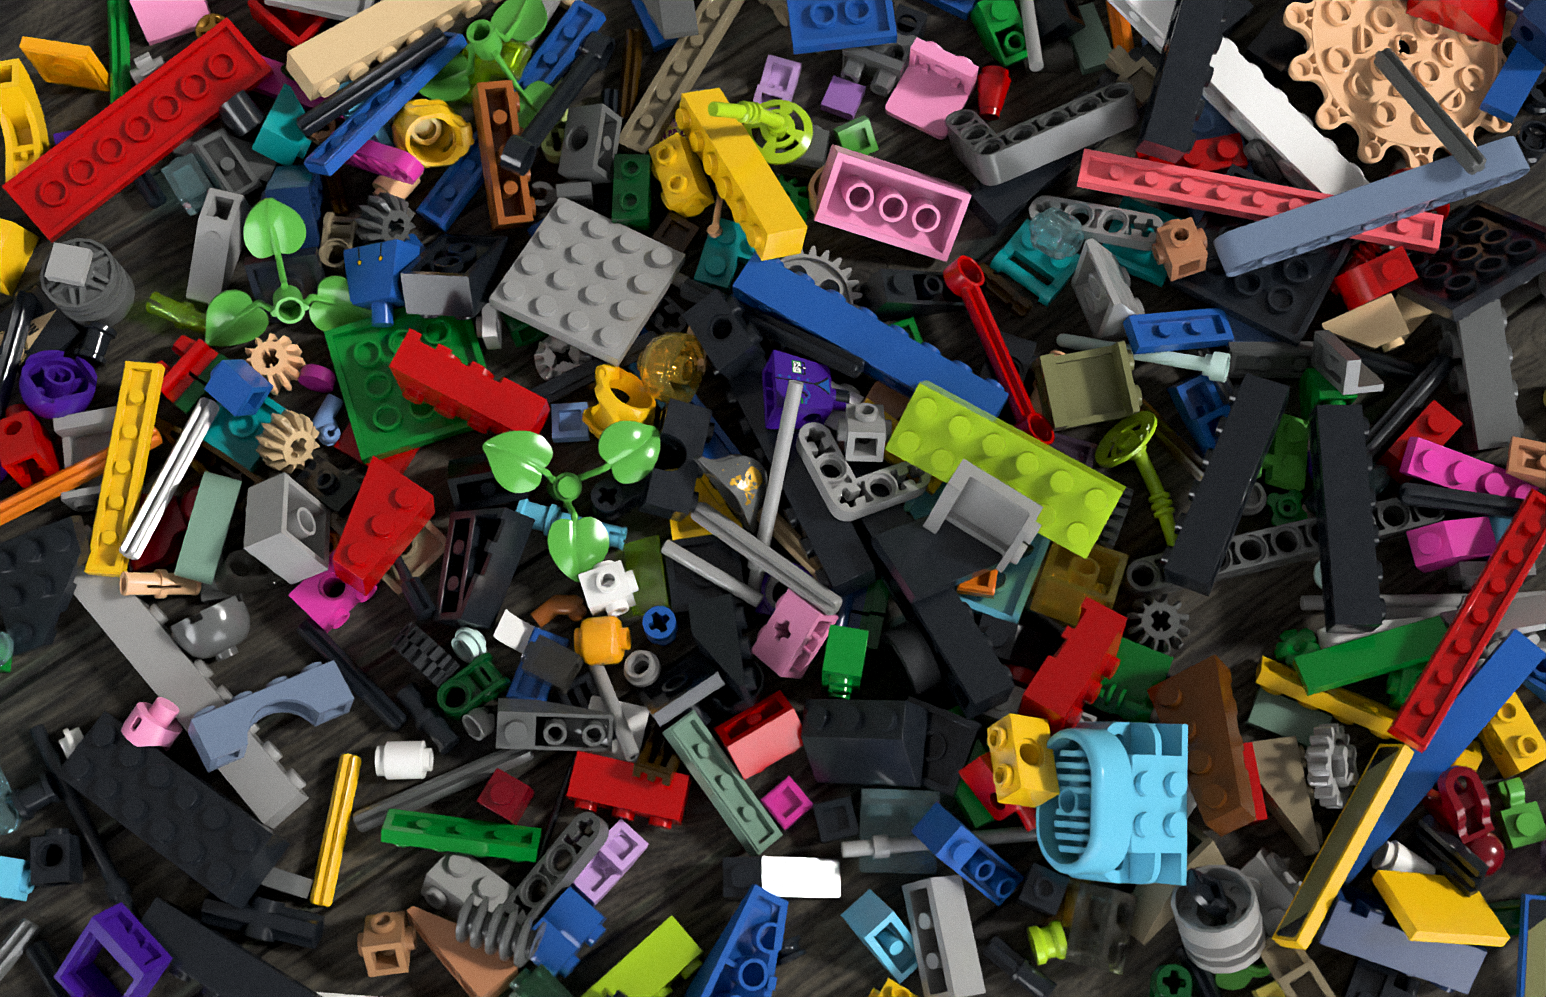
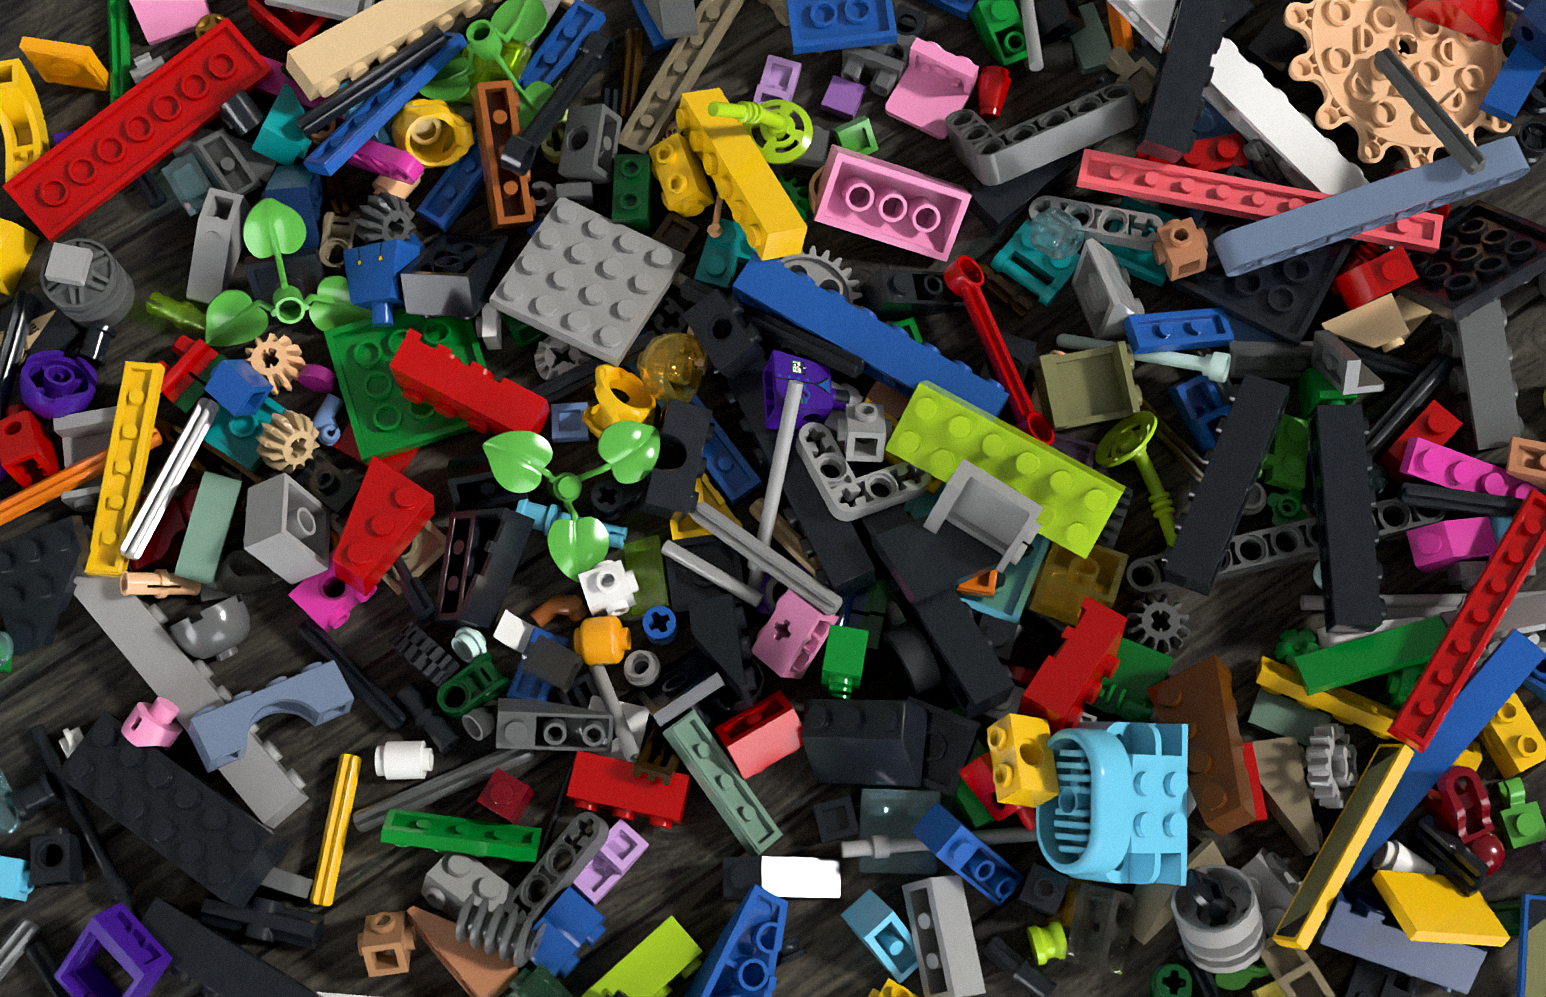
dark grey hat [693,454,768,534] -> none
dark pink tile [760,776,814,831] -> none

